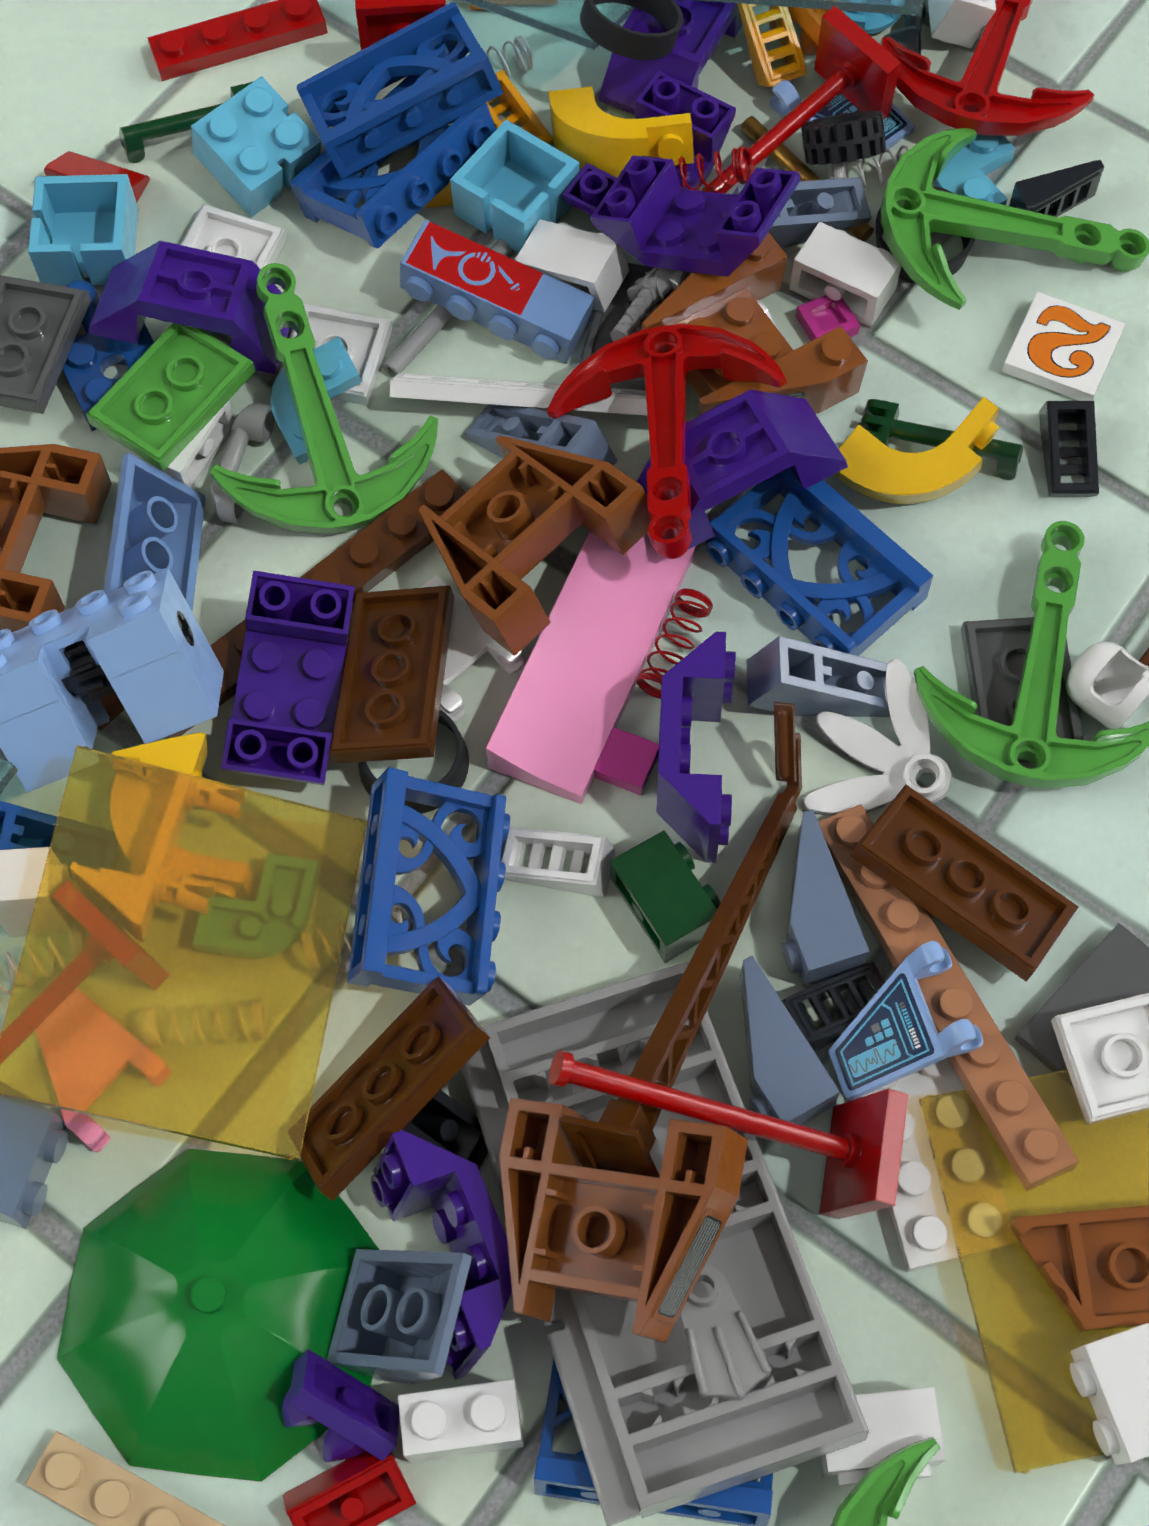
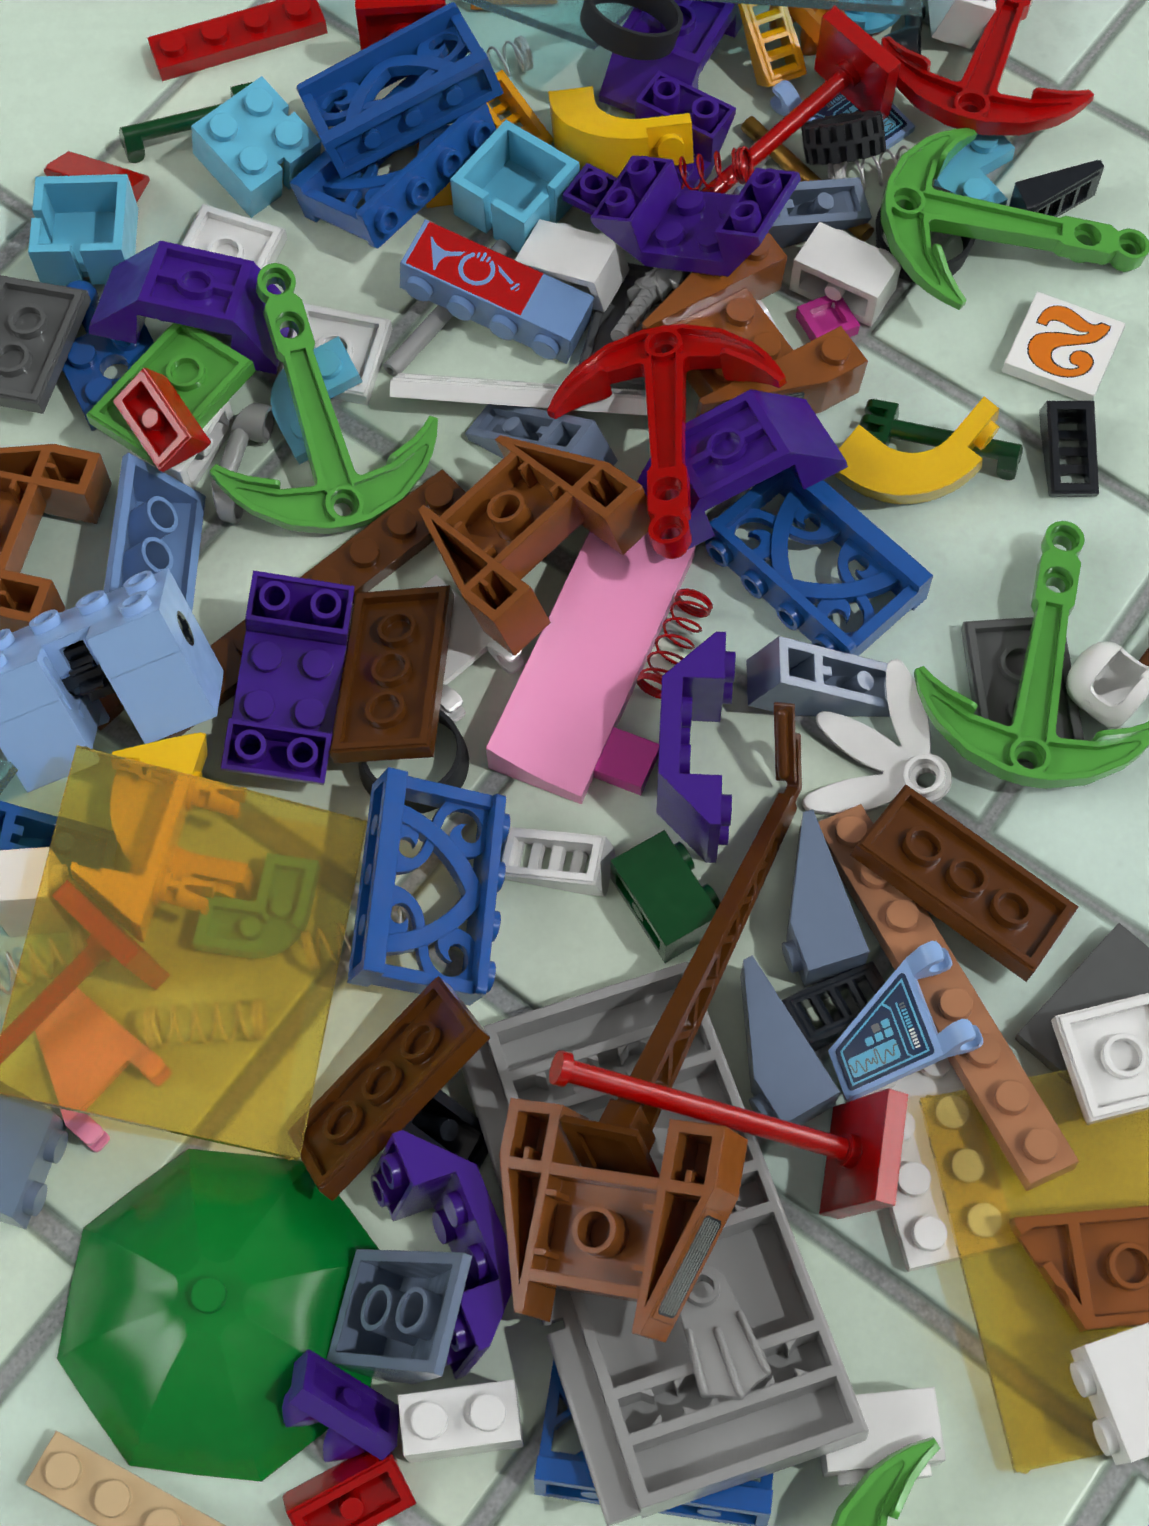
none -> red slope [113,367,211,472]

